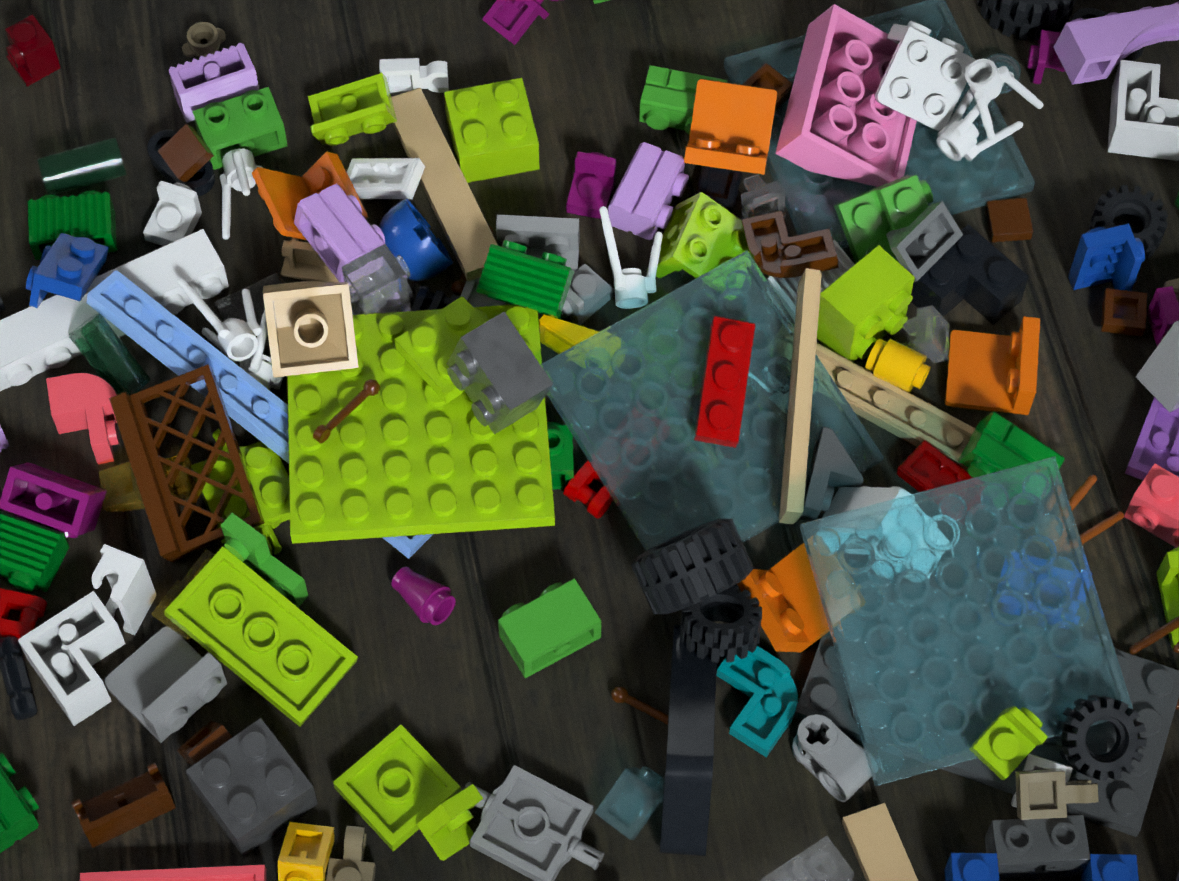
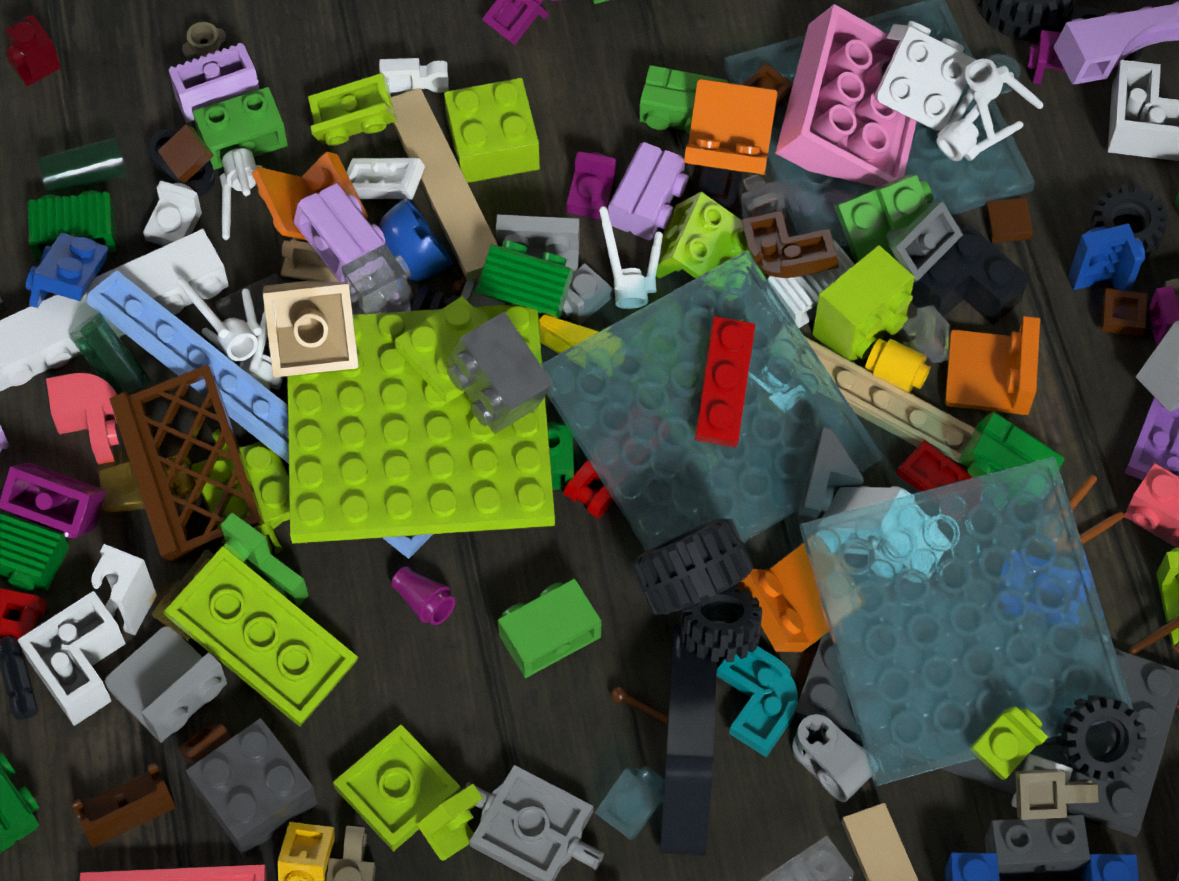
reddish brown hinge [313,379,380,444] -> none
tan tile [779,268,822,525] -> none

